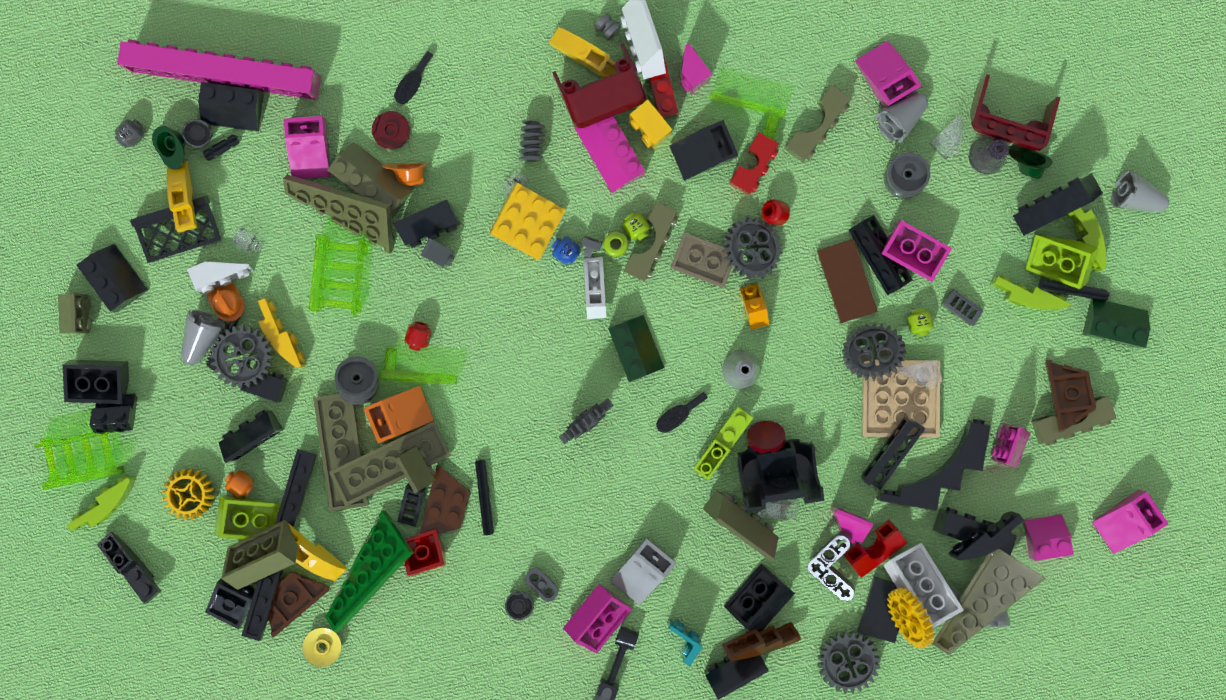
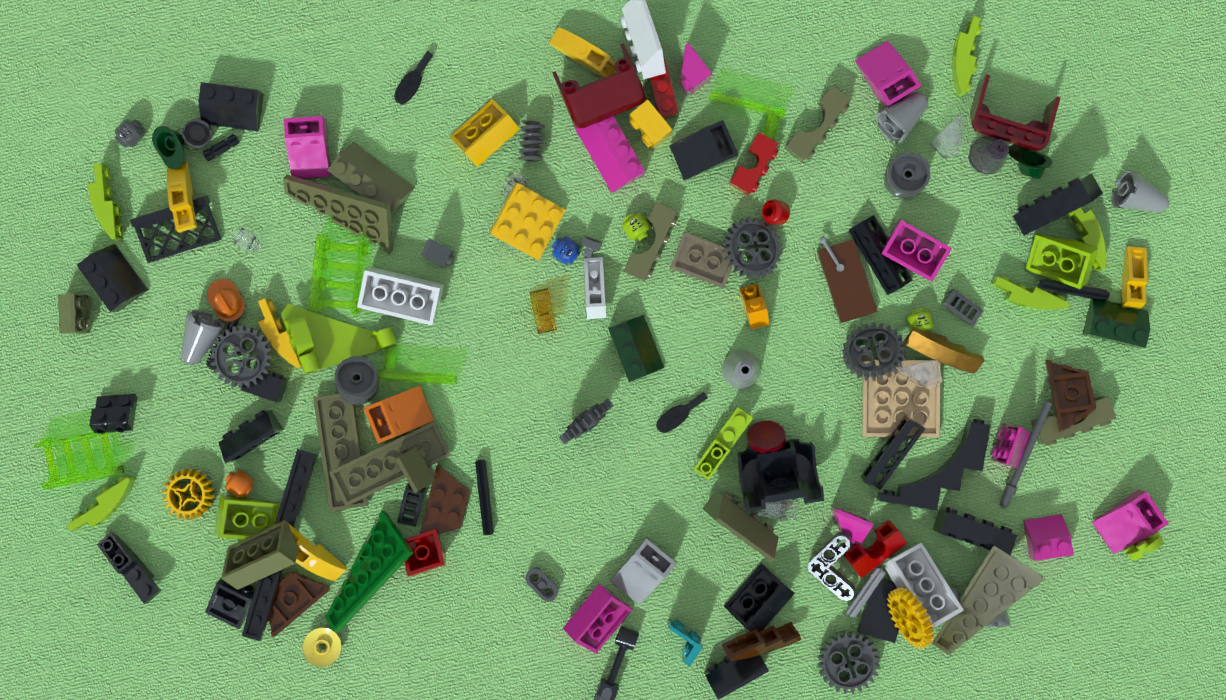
black slope [62,360,129,404] -> none
dark pink brick [117,39,321,100] -> none
white slope [187,262,254,294] -> none
dark red tile [372,111,411,150] -> none
orange piece [382,162,428,186] -> none
black slope [394,200,460,248] -> none
red head [405,321,432,351] -> none
dark grey hair [505,591,534,621] -> none
flat silver wheel [594,13,621,40] -> none
lime head [603,232,628,258] -> none
black slope [948,511,1024,560] -> none
none -> lime slope [88,163,124,241]
none -> lime panel [281,303,397,374]
none -> white slope [357,267,444,325]
none -> yellow slope [450,99,520,167]
none -> clear yellow slope [530,288,557,334]
none -> light grey hinge [819,236,844,272]
none -> light grey axle [846,567,885,617]
none -> pearl gold slope [904,328,984,374]
none -> lime slope [952,16,982,97]
none -> dark grey bar [1000,400,1053,508]
none -> yellow slope [1122,246,1148,309]
none -> lime plate [1123,531,1164,561]

